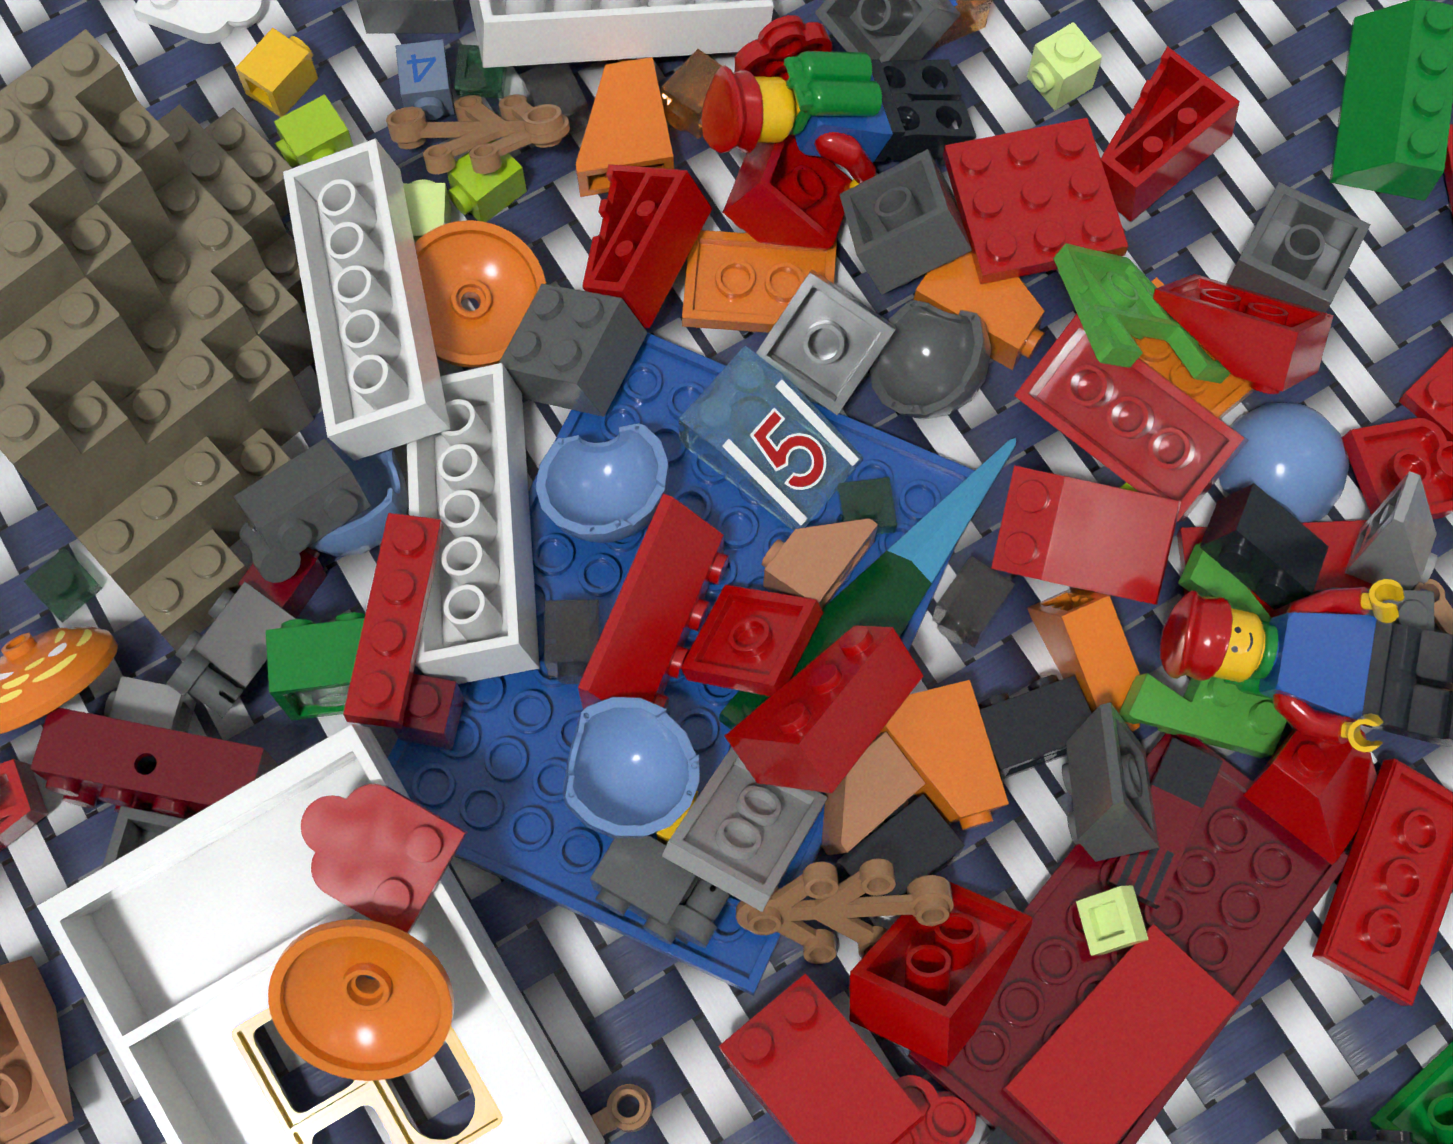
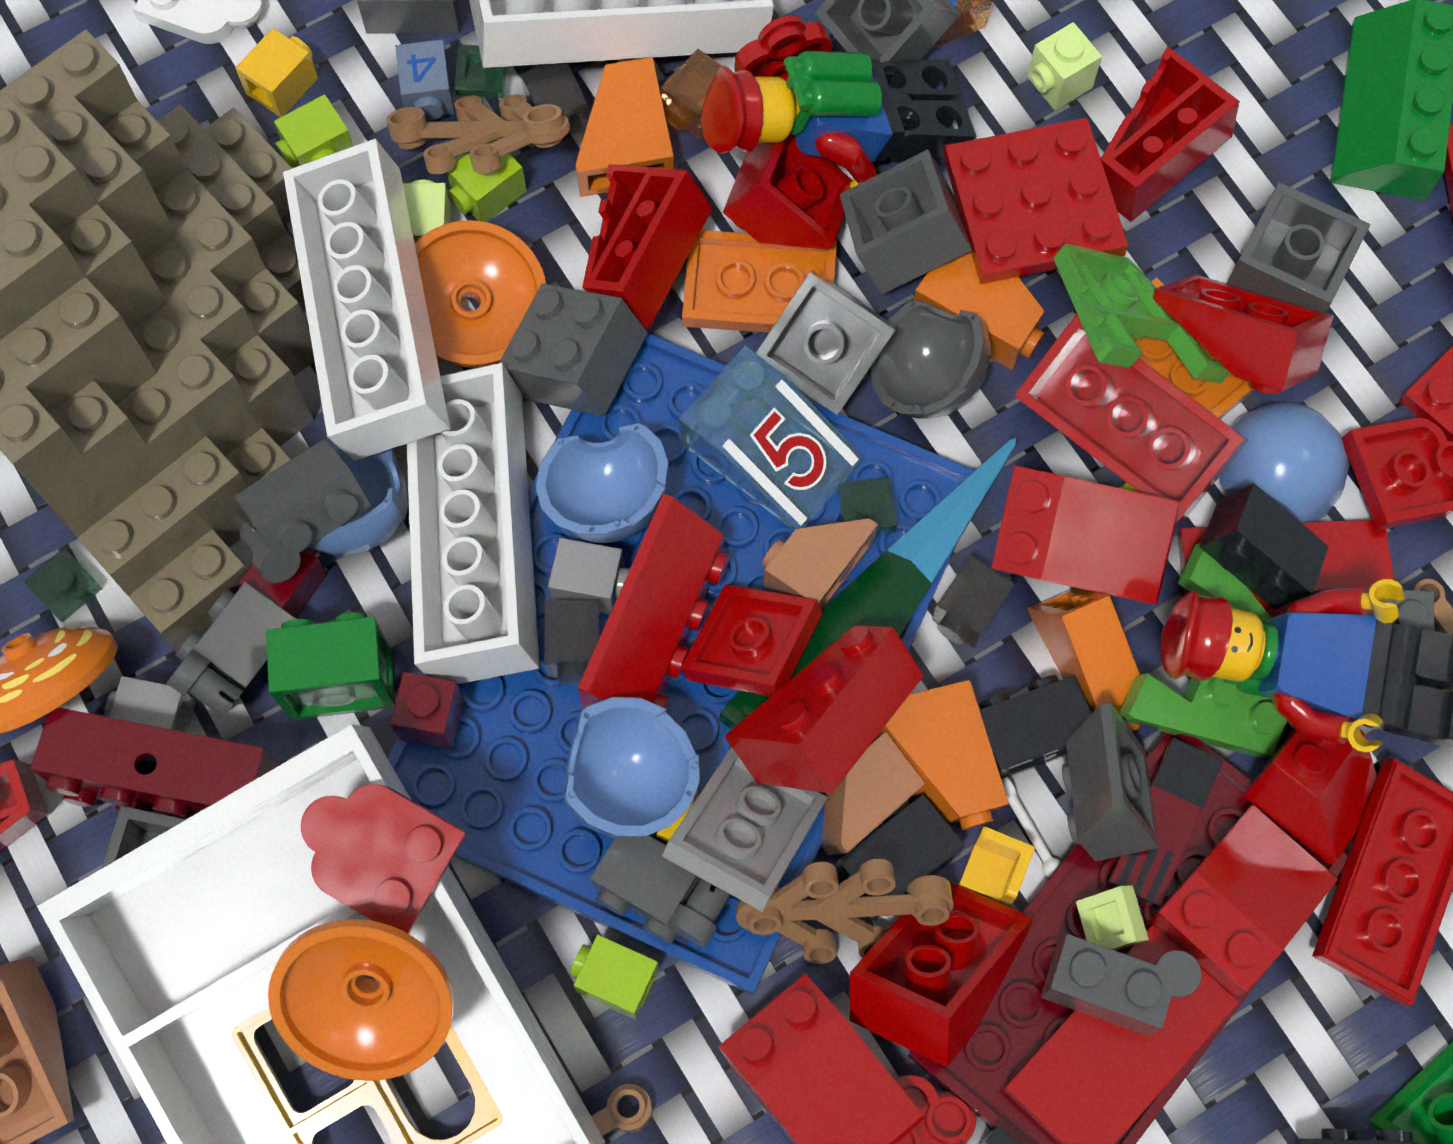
red plate [343,513,444,729] -> none
light grey slope [1345,471,1437,590] -> none
none -> light grey brick [548,538,630,614]
none -> lime brick [570,934,660,1020]
none -> yellow panel [958,827,1035,907]
none -> white hinge [1001,777,1062,878]
none -> dark grey hinge [1040,934,1202,1037]
none -> red slope [1146,804,1338,998]

